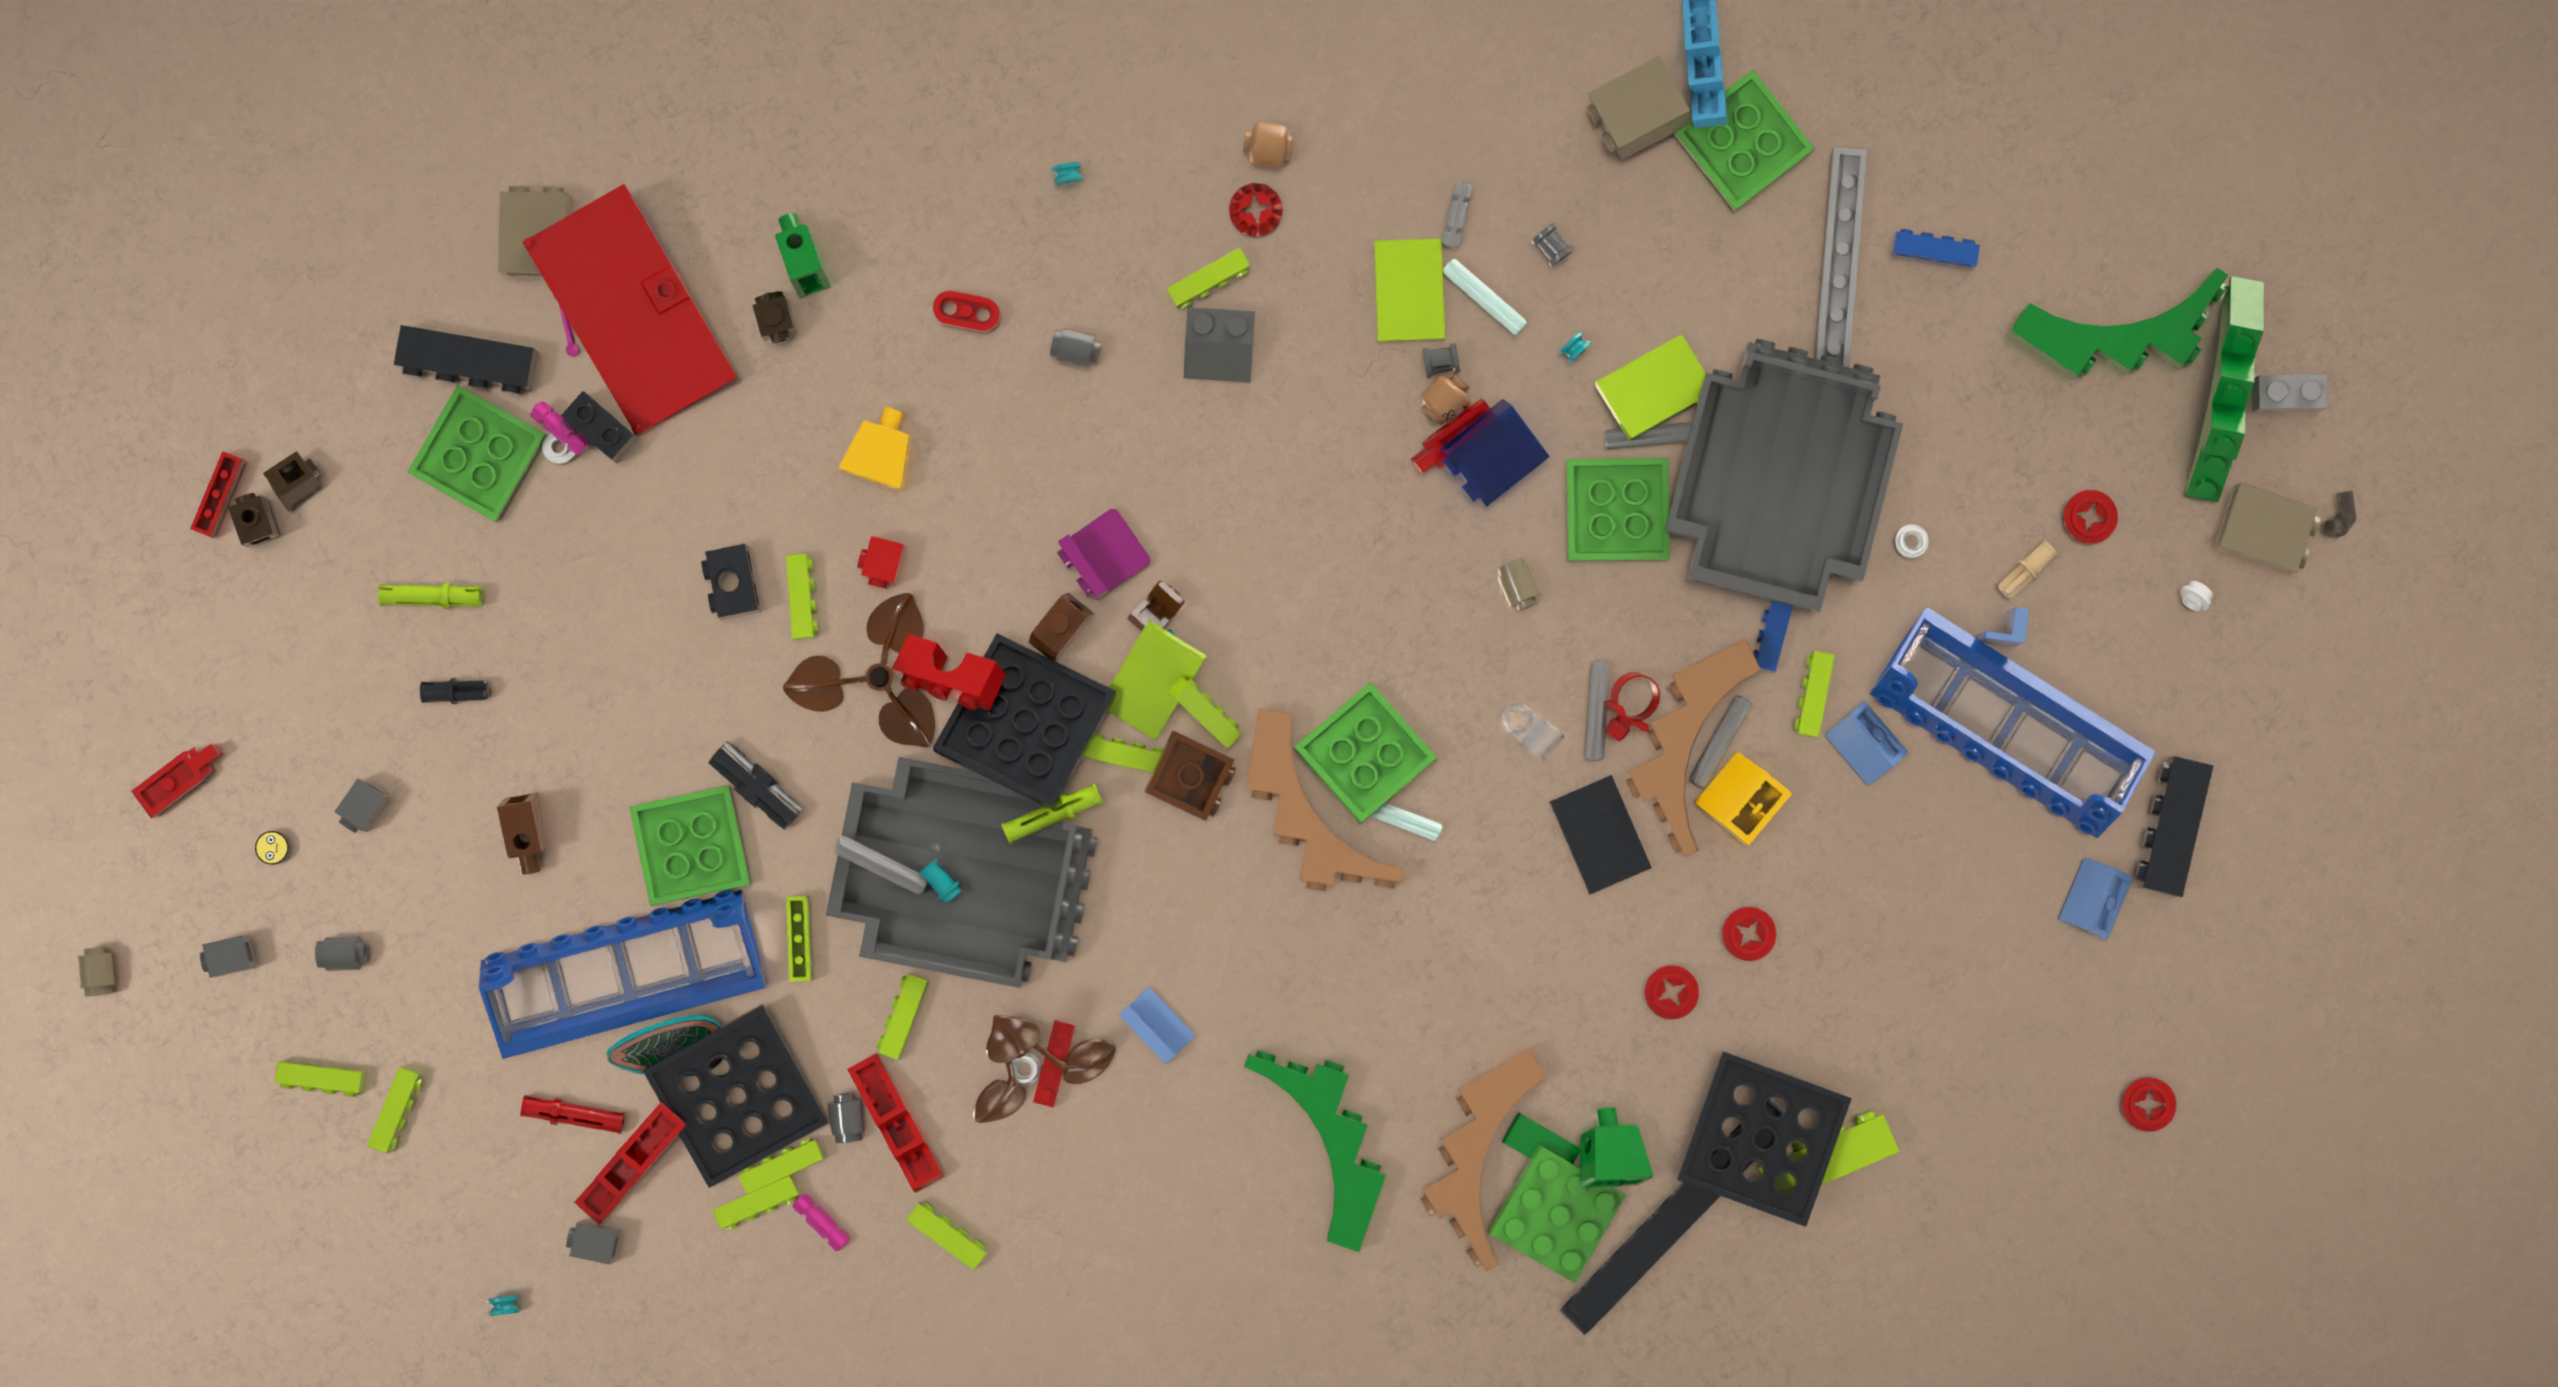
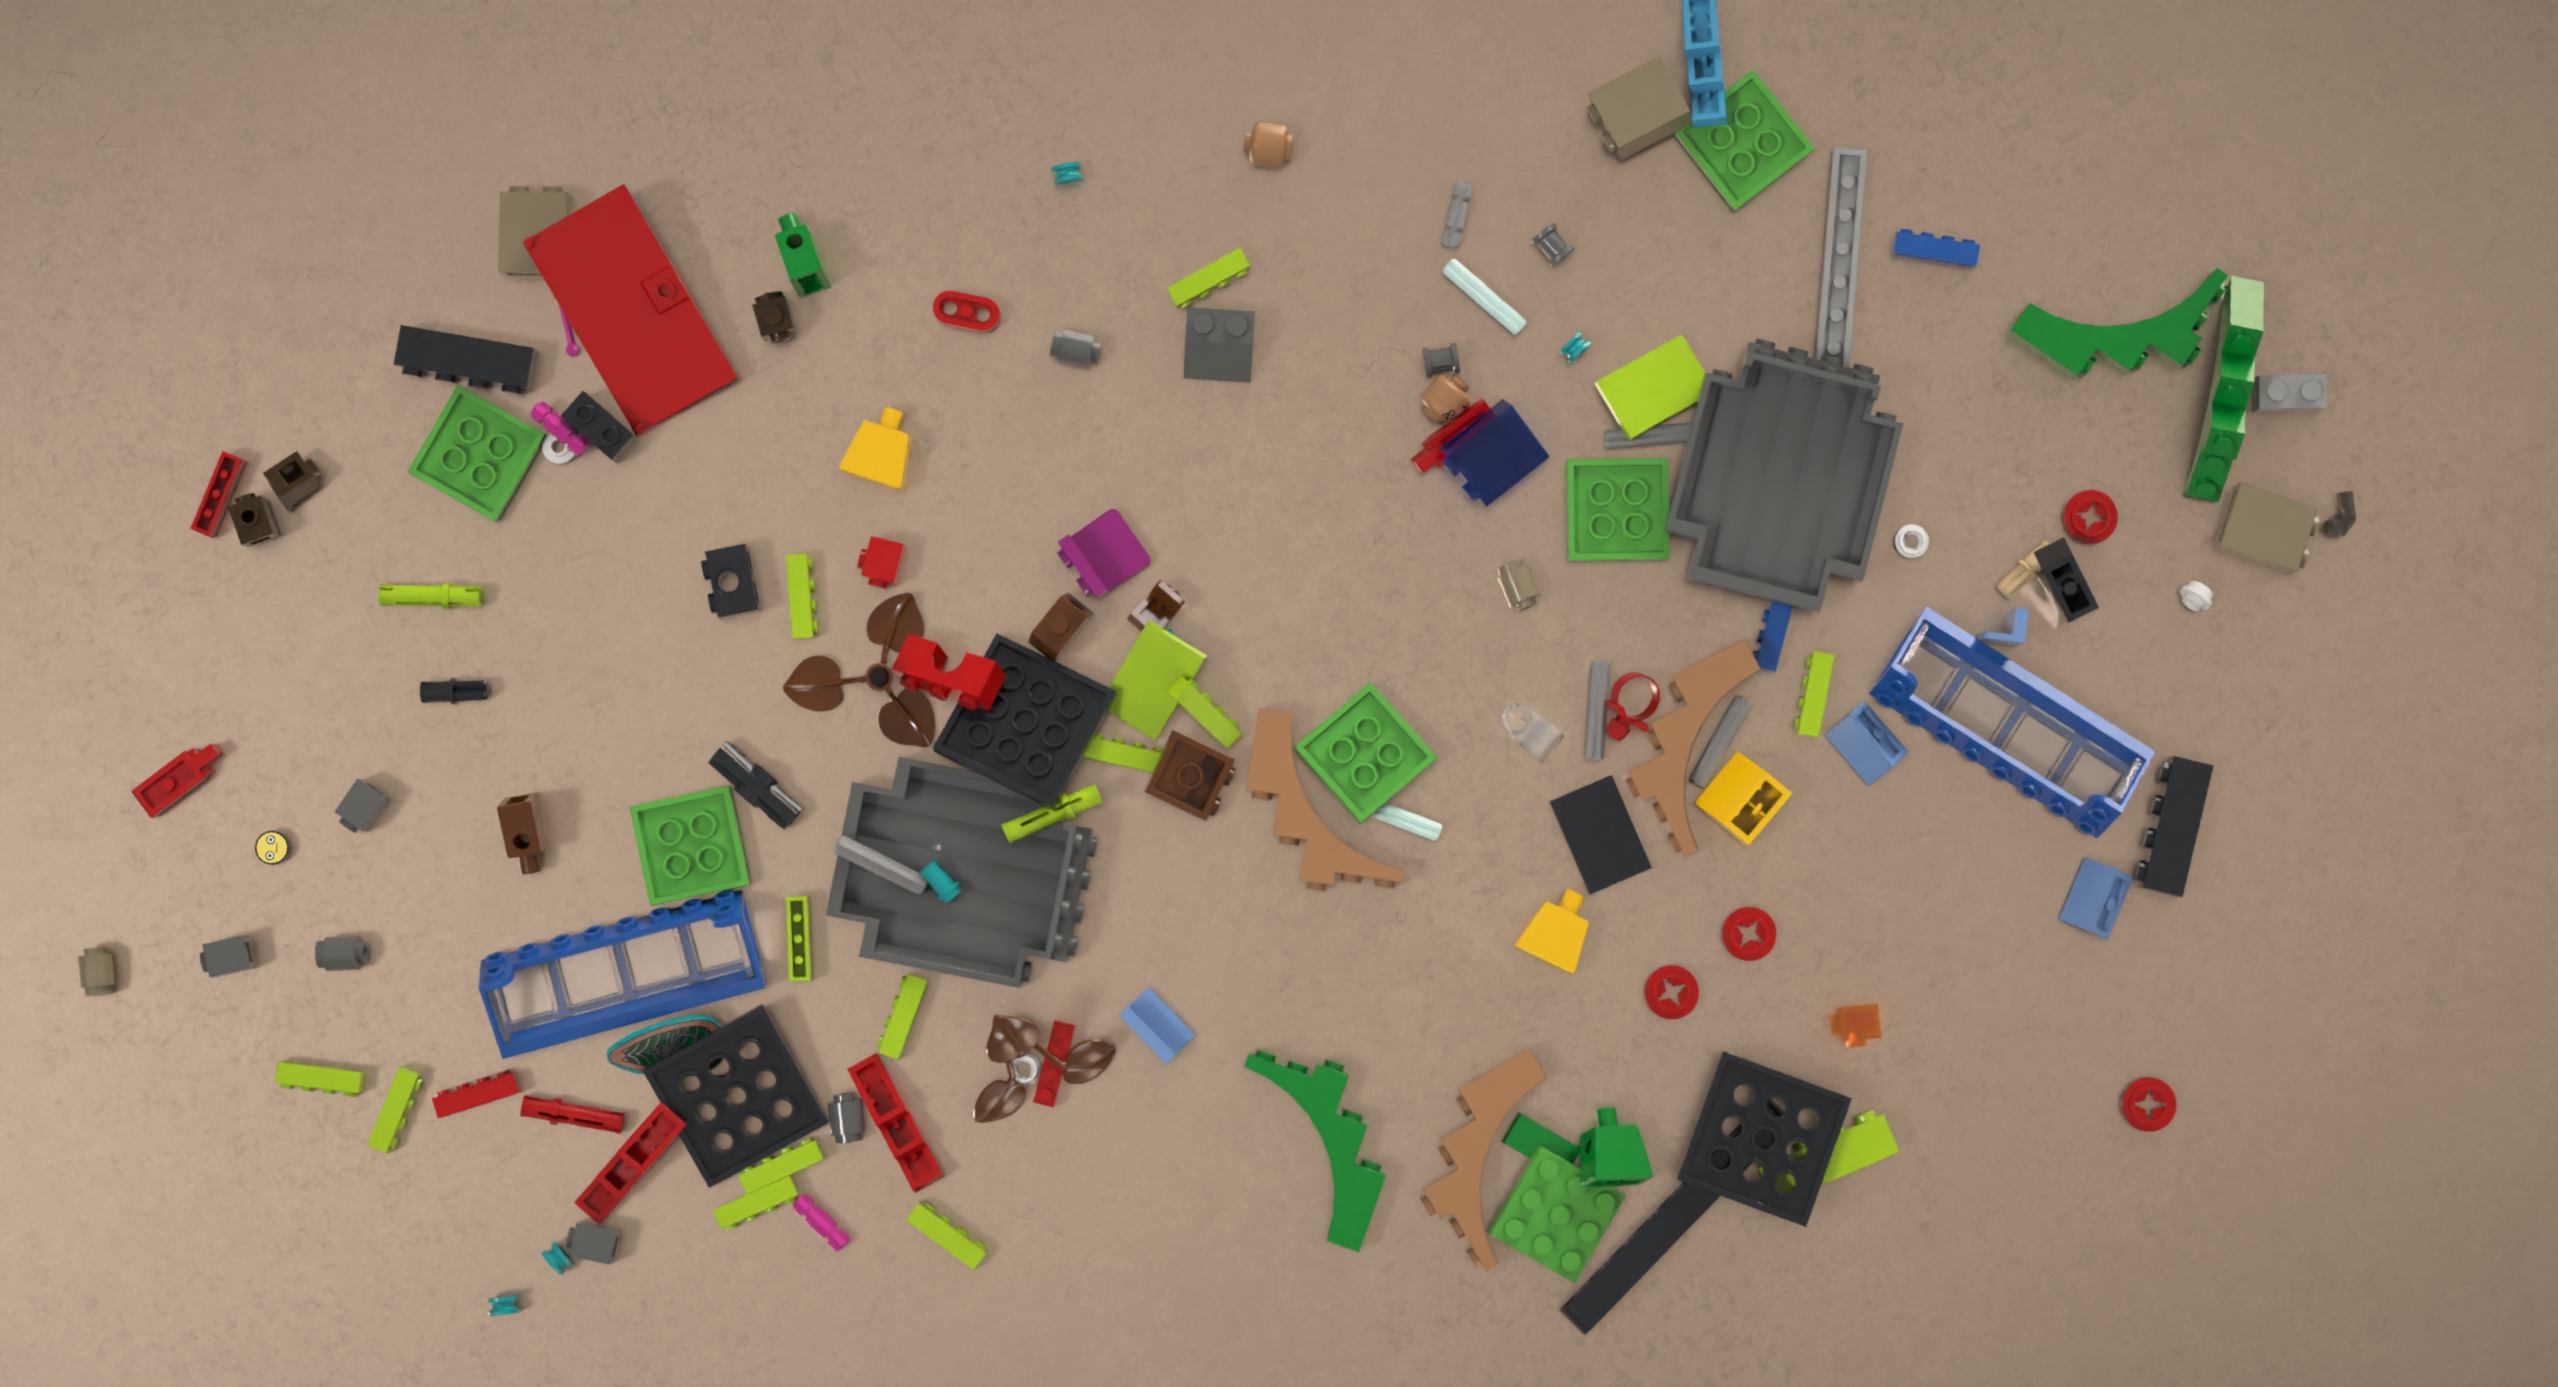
red gear [1229,183,1283,237] -> none
lime tile [1374,238,1445,342] -> none
none -> red piece [432,1070,522,1119]
none -> teal bush [541,1241,575,1275]
none -> yellow torso [1514,889,1589,974]
none -> clear orange brick [1829,1004,1881,1047]
none -> black brick [2034,537,2099,623]

